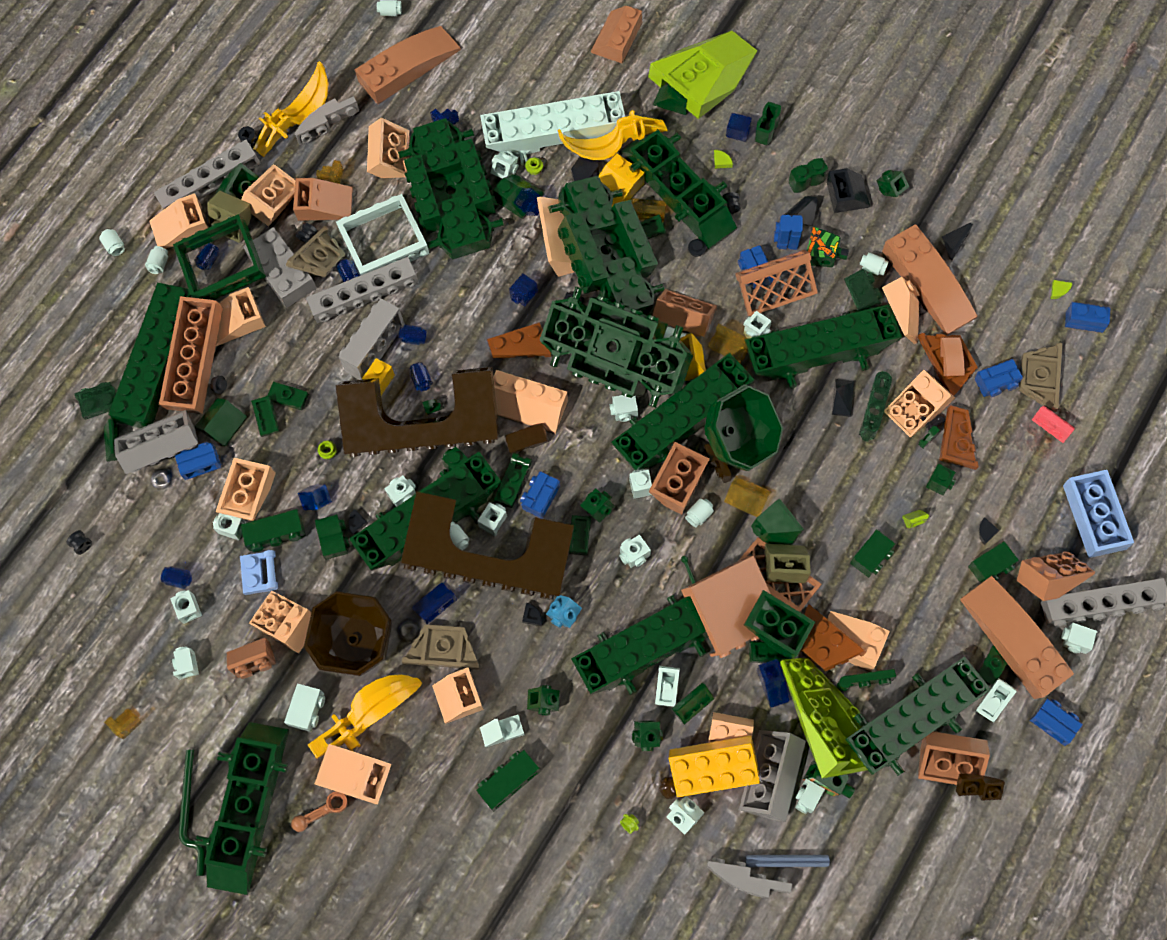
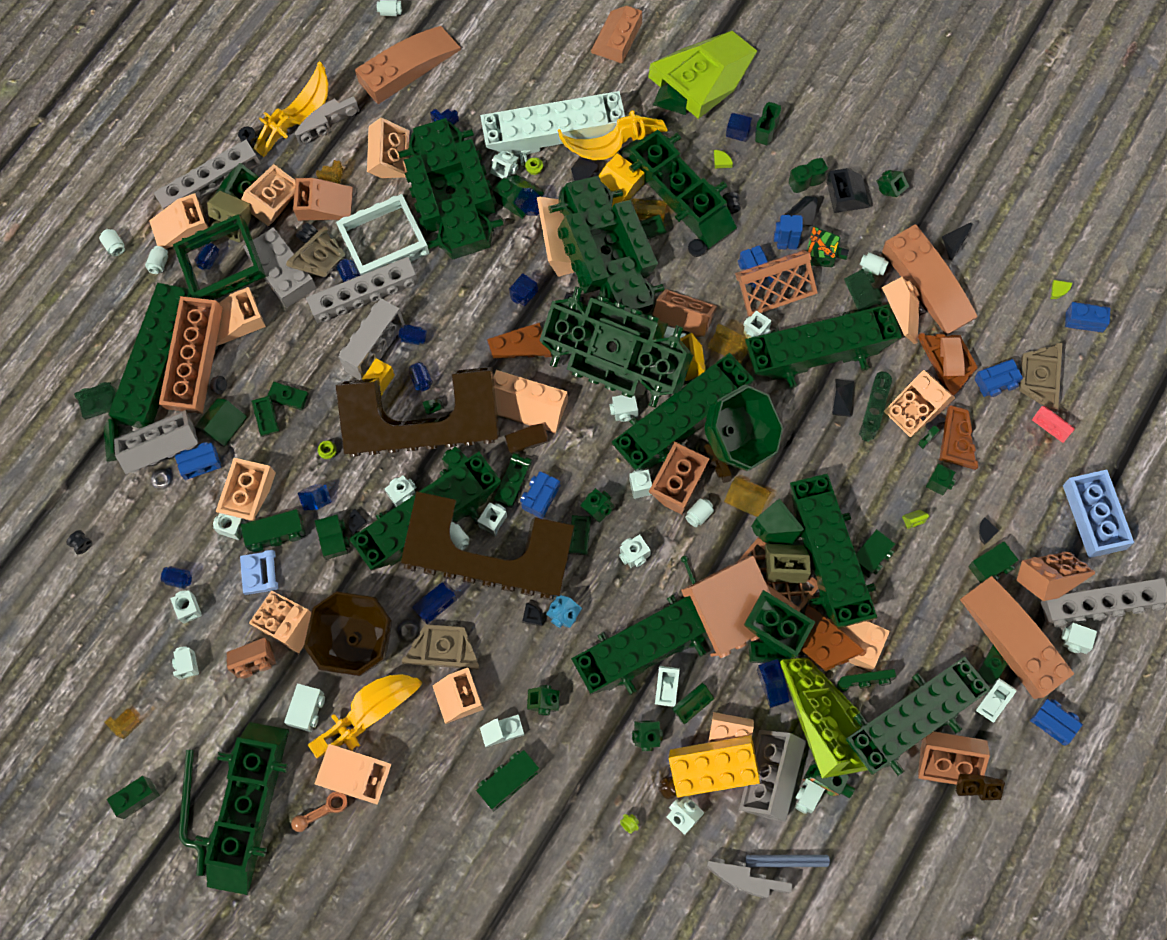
none -> dark green brick [106,775,160,819]
none -> dark green piece [790,473,878,628]

